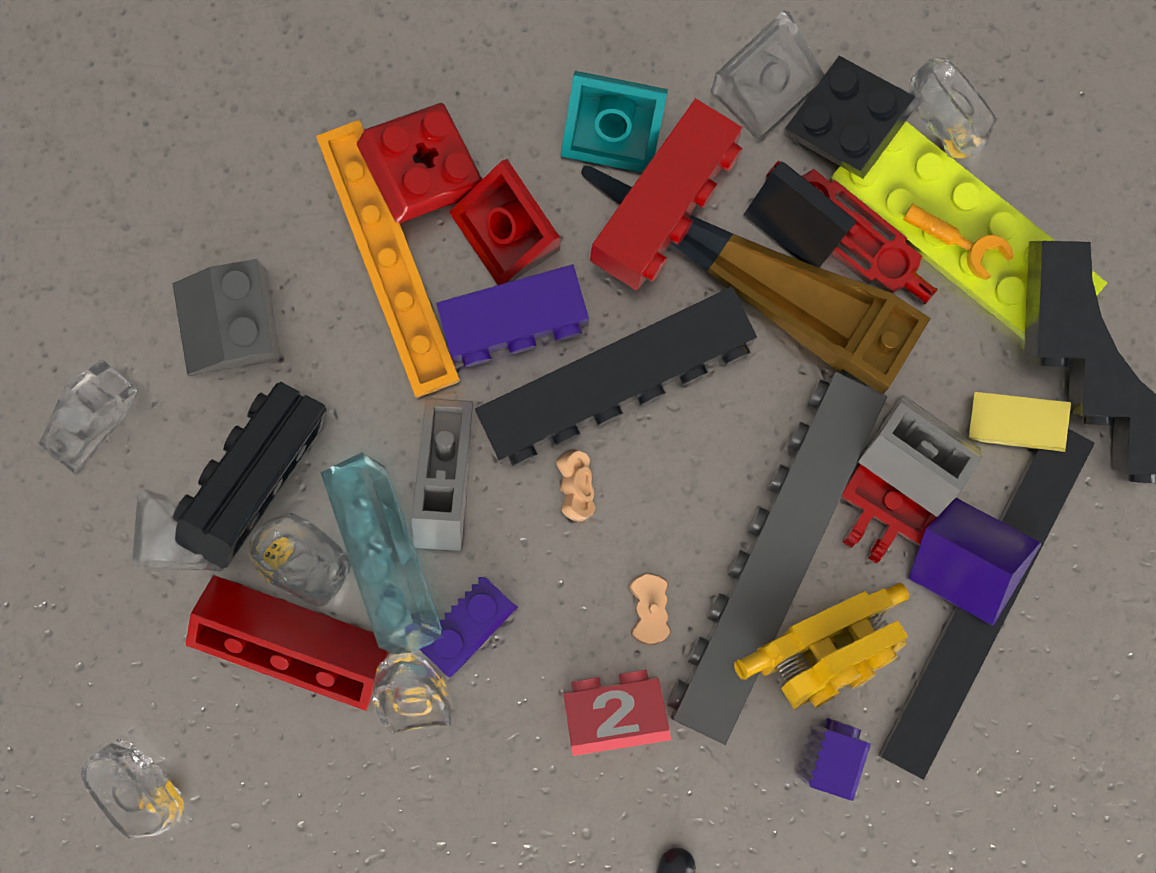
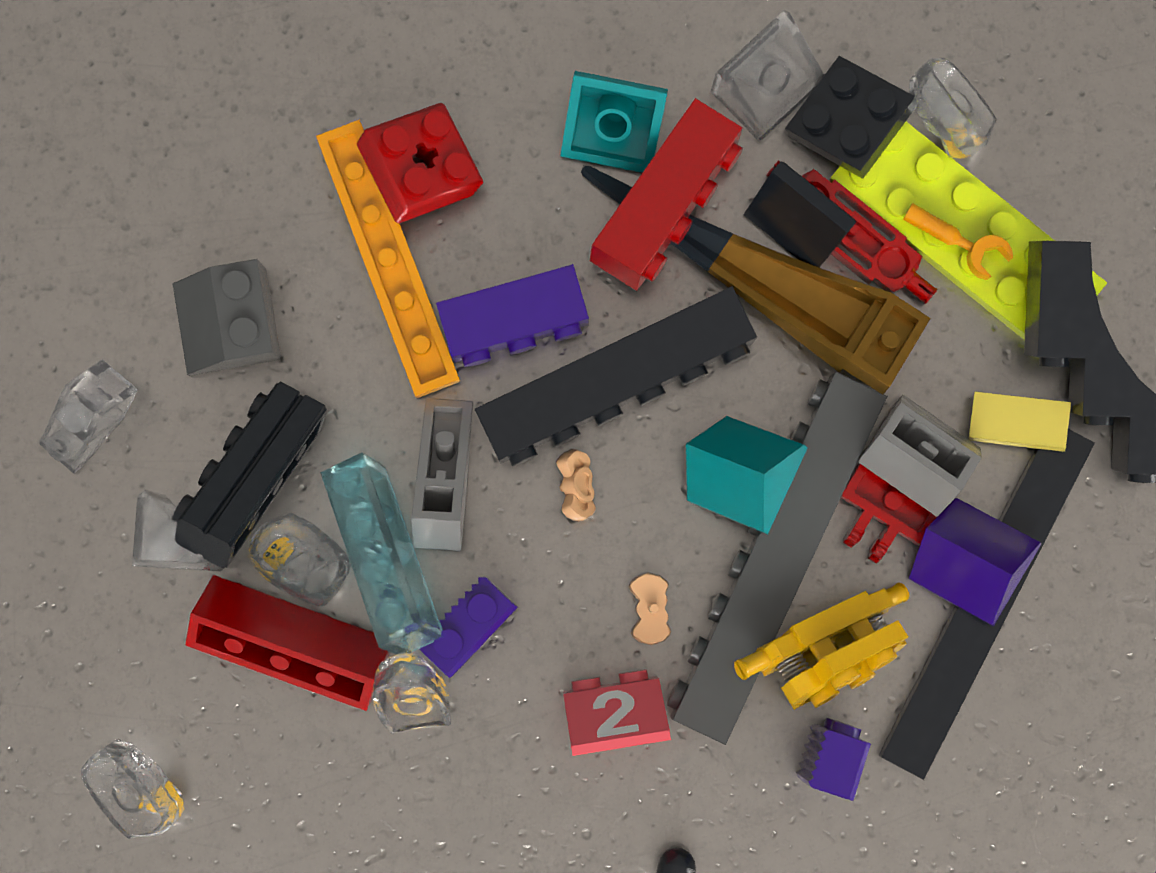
red slope [449,159,560,285] -> none
none -> teal slope [686,416,808,535]

